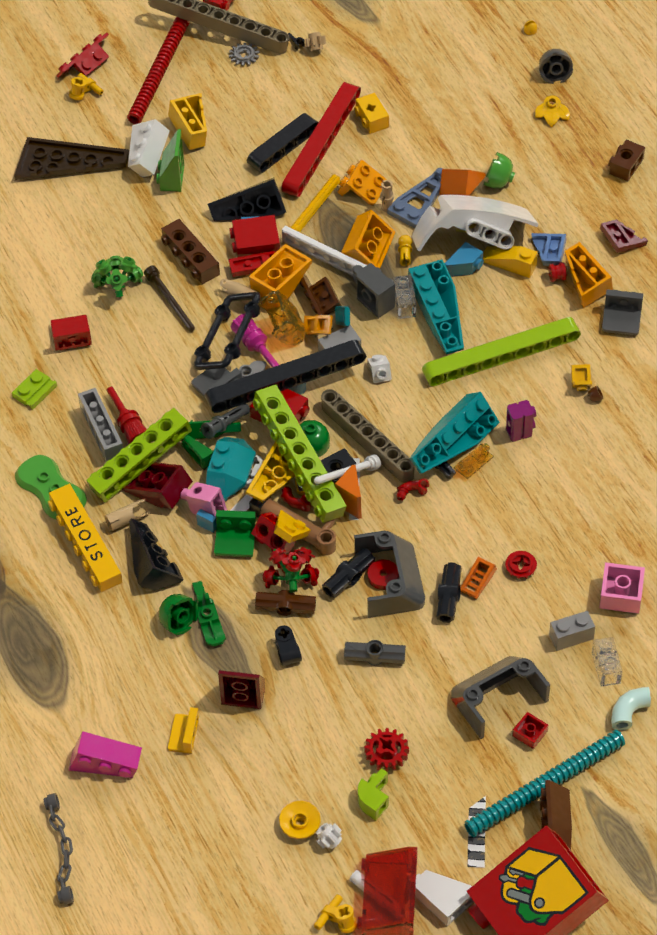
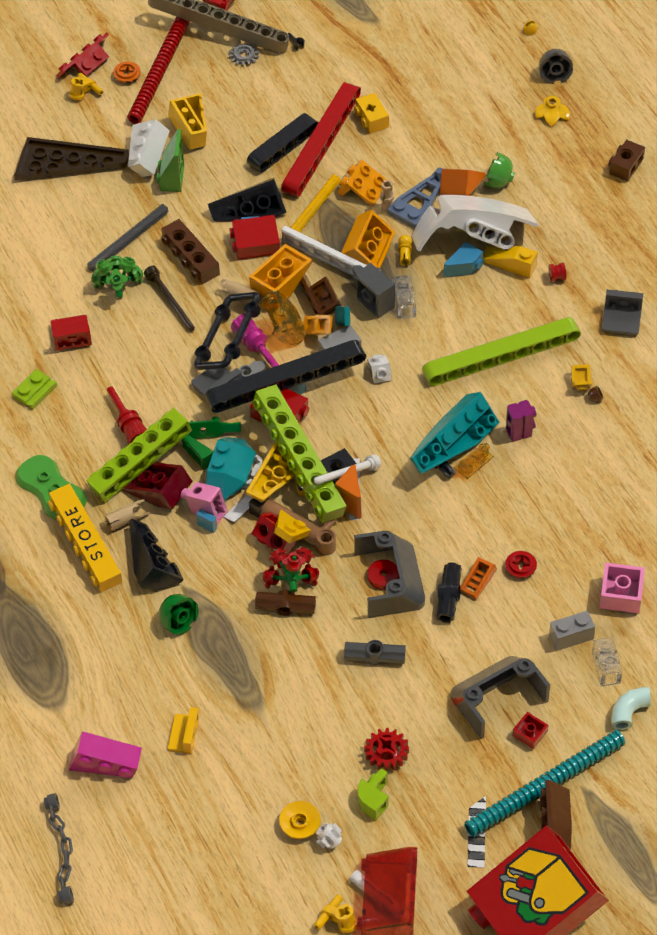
light grey brick [78,388,123,462] -> none
green piece [192,581,226,646] -> none
dark grey pin [201,403,250,439] -> none
green bracket [214,510,256,557] -> none
dark red slope [218,670,265,709] -> none
red hinge [228,251,276,277] -> none
black piece [275,625,302,666] -> none
red piece [281,486,311,512] -> none
green cylinder [299,420,330,457] -> none
tan gear [305,32,326,51] -> none
dark tan beam [321,389,414,483] -> none
black piece [322,549,375,598] -> none
red piece [396,479,429,501] -> none
teal wedge [408,259,464,355] -> none
white slope [411,870,474,926] -> none
medium blue wing [531,233,567,266] -> none
light orange wedge [565,242,613,308] -> none
dark red wing [600,219,648,253] -> none
none -> dark grey axle [87,204,168,271]
none -> orange gear [113,61,141,84]

